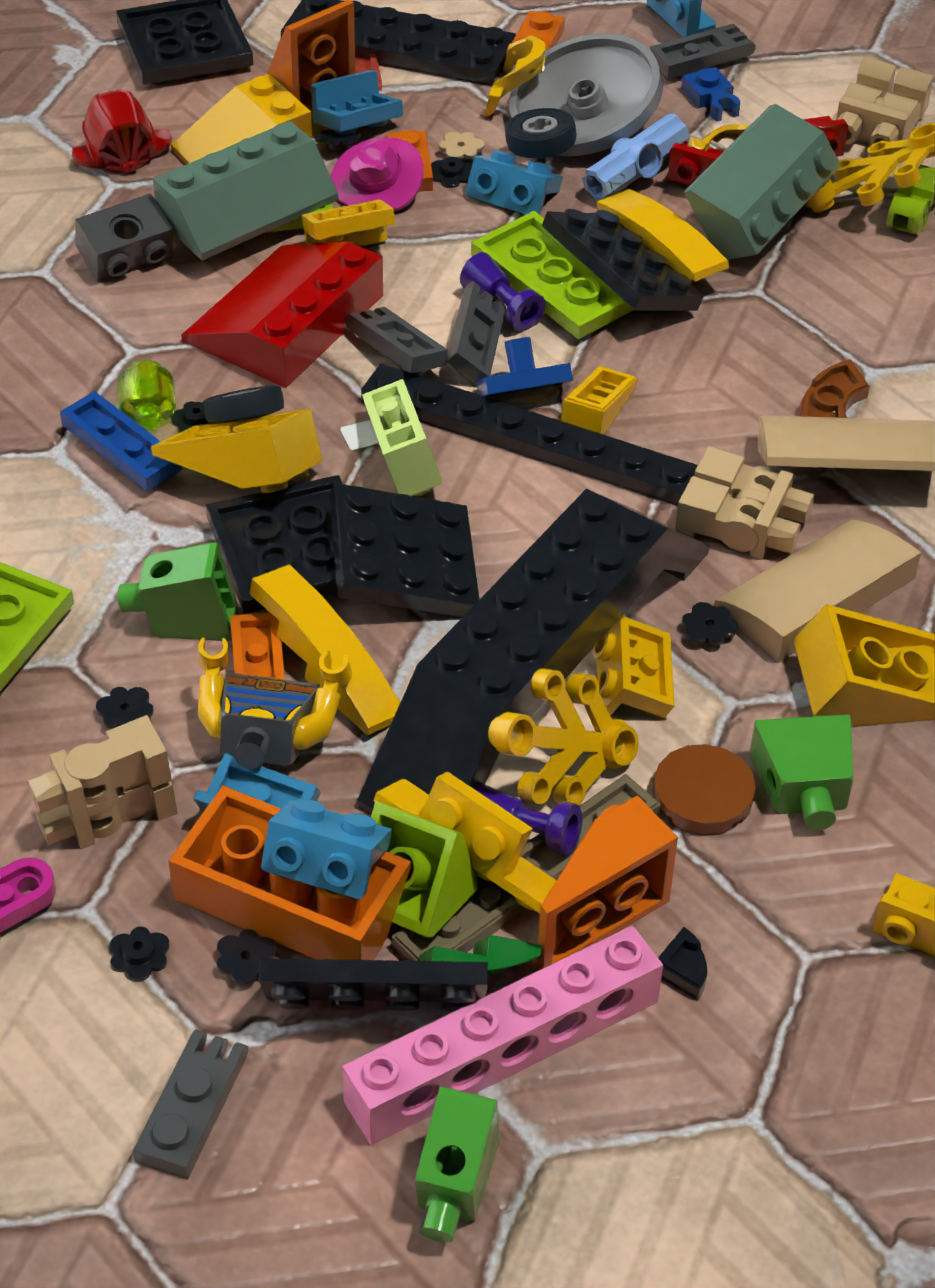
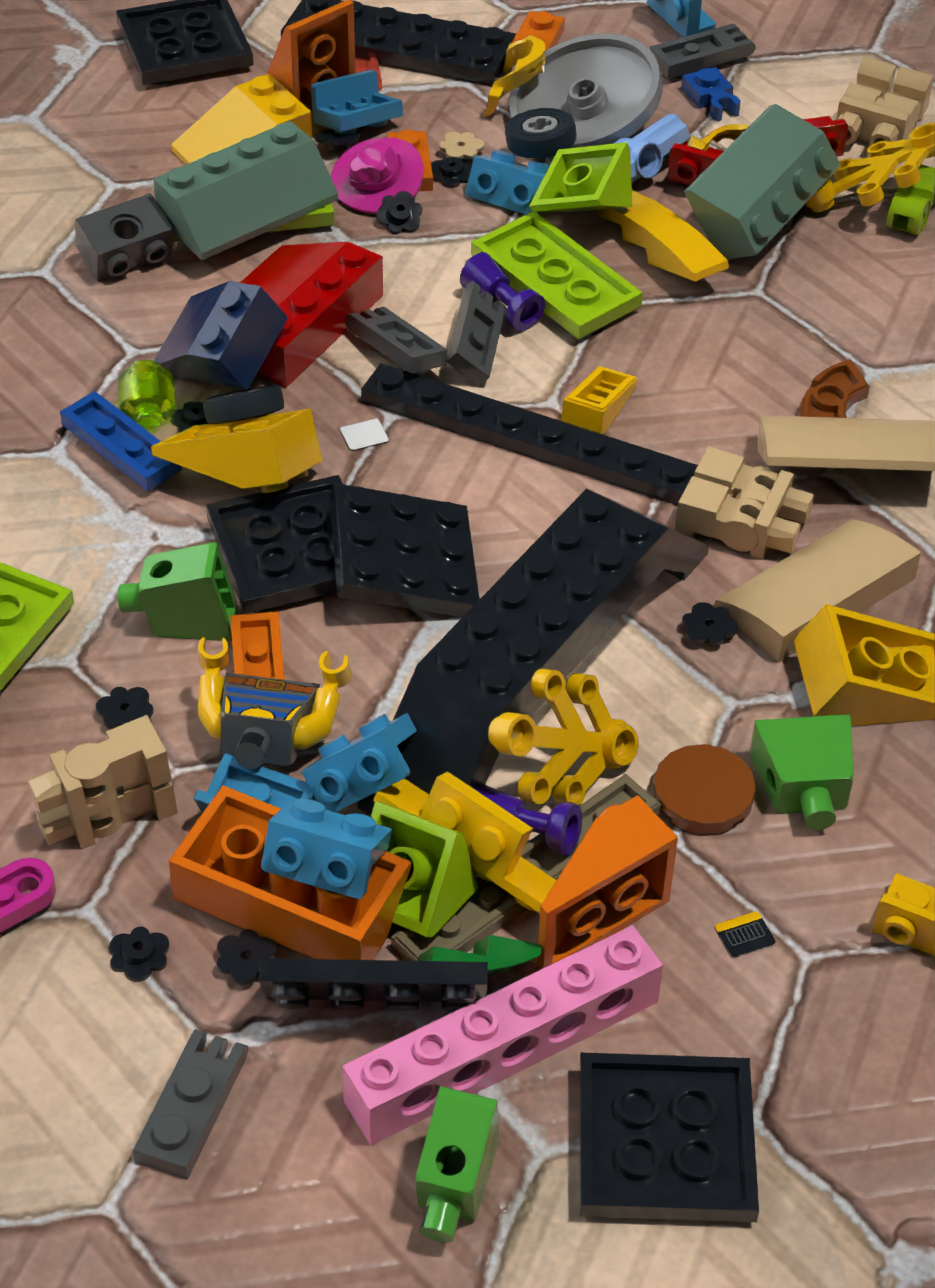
red piece [72,89,172,173] -> none
yellow slope [249,564,400,735] -> none
yellow bracket [302,199,395,246] -> none
yellowish green slope [362,379,443,496] -> none
blue tile [477,337,573,397] -> none
black plate [542,209,704,311] -> none
yellow bracket [593,616,675,718] -> none
black tile [658,927,707,1001] -> none
none -> dark blue slope [150,281,289,390]
none -> dark azure bracket [301,713,417,812]
none -> black plant [376,191,423,234]
none -> lime slope [529,142,632,213]
none -> black plate [579,1052,759,1222]
none -> black sticker [715,911,776,957]

